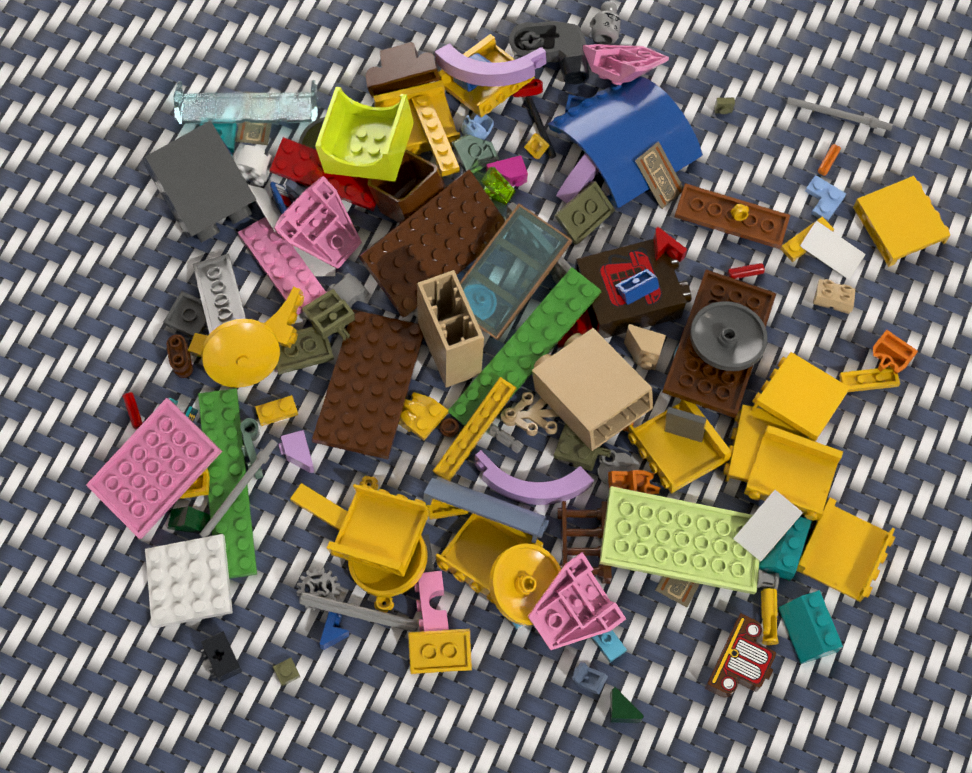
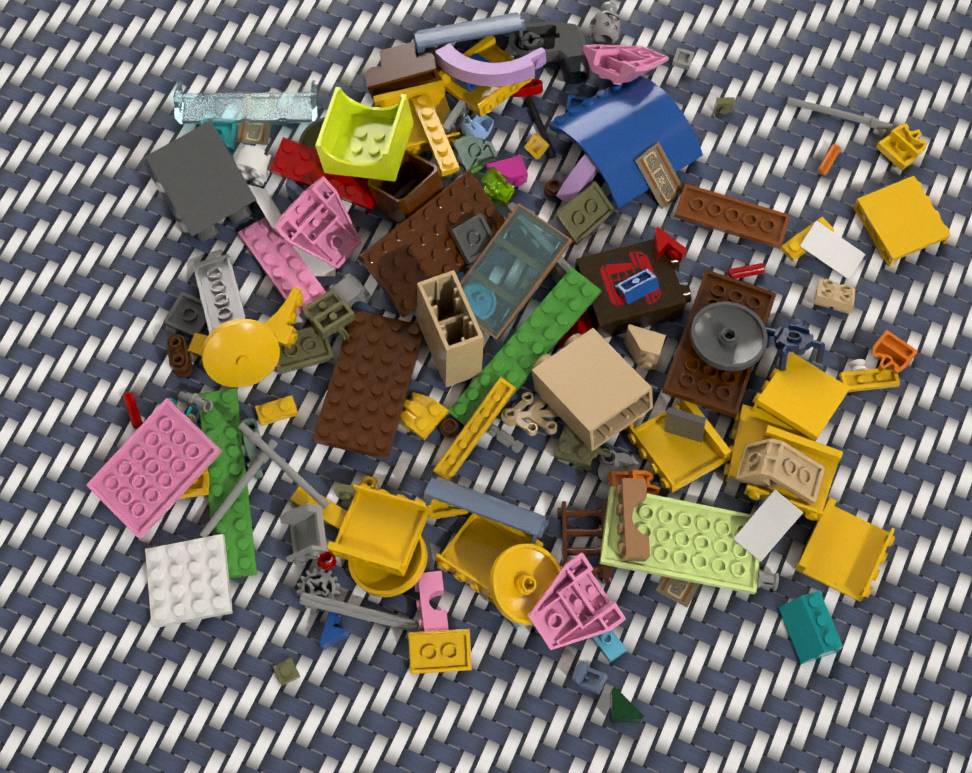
dark green slope [167,506,210,534] -> none
black brick [200,631,242,682] -> none
slope [270,182,292,214] -> none
lavender slope [279,430,314,473] -> none
yellow plate [374,597,394,613] -> none
lavender arch [475,450,594,505] -> none
brick [705,613,776,698] -> none
yellow plate [731,204,749,221] -> none
teal slope [759,517,811,581] -> none
yellow piece [761,588,779,645] -> none
light blue plate [805,175,846,222] -> none
none -> light grey pin [178,390,213,412]
none -> light grey bar [238,422,330,509]
none -> light grey panel [280,503,327,565]
none -> red plate [317,551,337,570]
none -> olive plate [334,483,356,501]
none -> cylinder [413,12,526,57]
none -> light grey plate [442,100,466,135]
none -> dark grey plate [449,213,499,264]
none -> reddish brown plate [544,179,562,197]
none -> medium nougat arch [615,478,650,562]
none -> light grey plate [672,47,694,70]
none -> tan bracket [735,438,825,504]
none -> dark blue plate [766,320,825,371]
none -> white bush [849,359,867,371]
none -> yellow plate [876,123,927,170]

